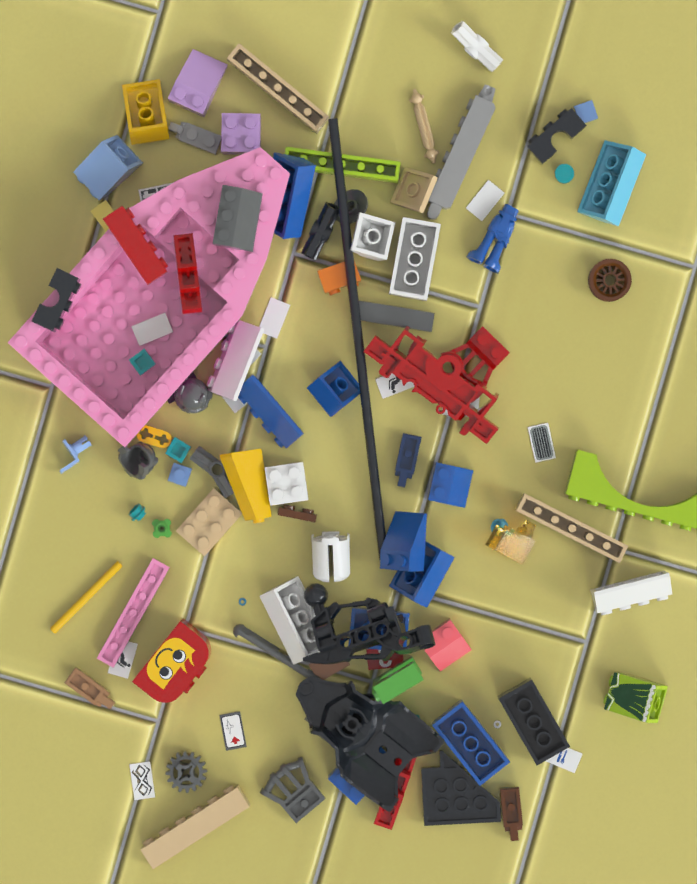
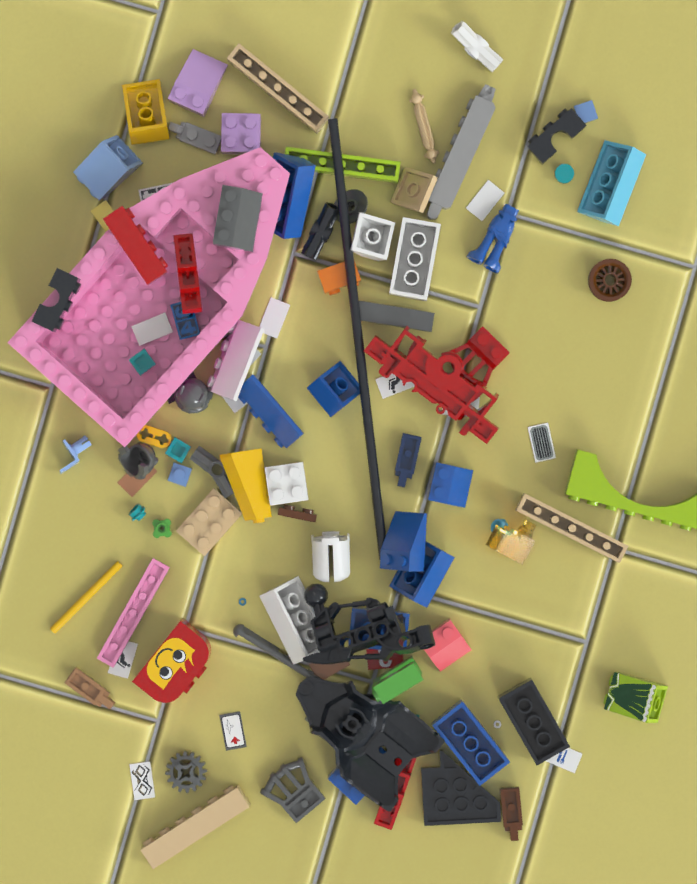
white slope [590,571,672,615] -> none
none -> nougat sticker [117,468,157,497]
none -> clear blue sticker [170,302,200,340]

